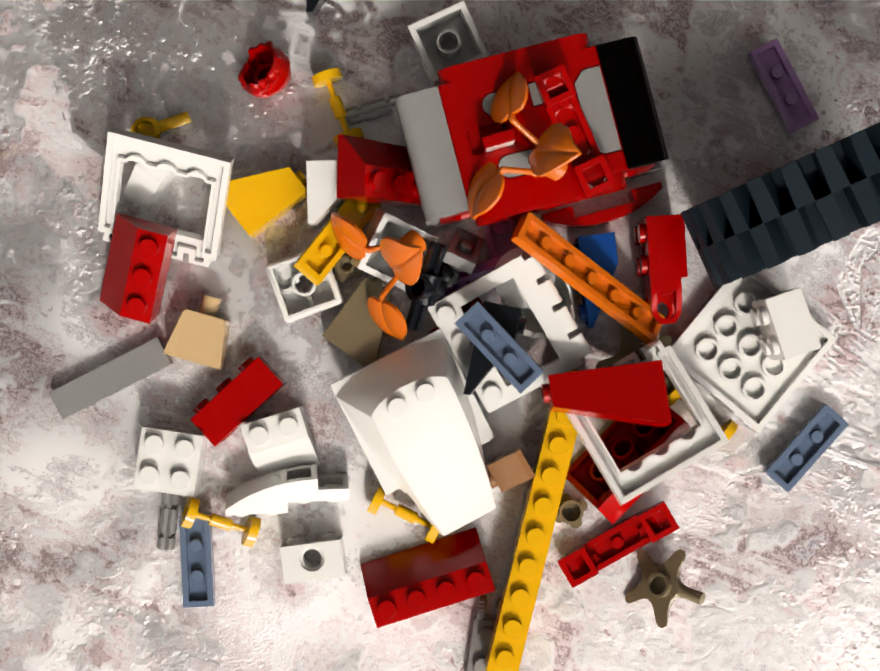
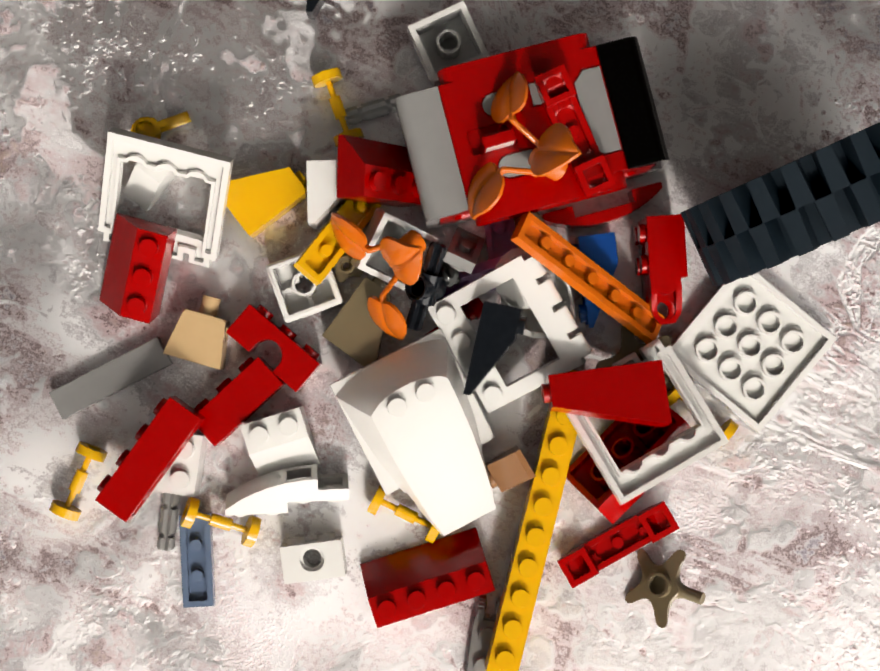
red hair [237,41,292,99] -> none
sand blue plate [454,301,544,394] -> none
dark tan plate [556,494,588,528] -> none
lavender plate [748,38,819,135] -> none
white brick [750,287,822,360] -> none
sand blue plate [763,404,849,493] -> none
none -> yellow wheel [49,441,108,521]
none -> red brick [95,396,206,522]
none -> red arch [226,304,322,392]

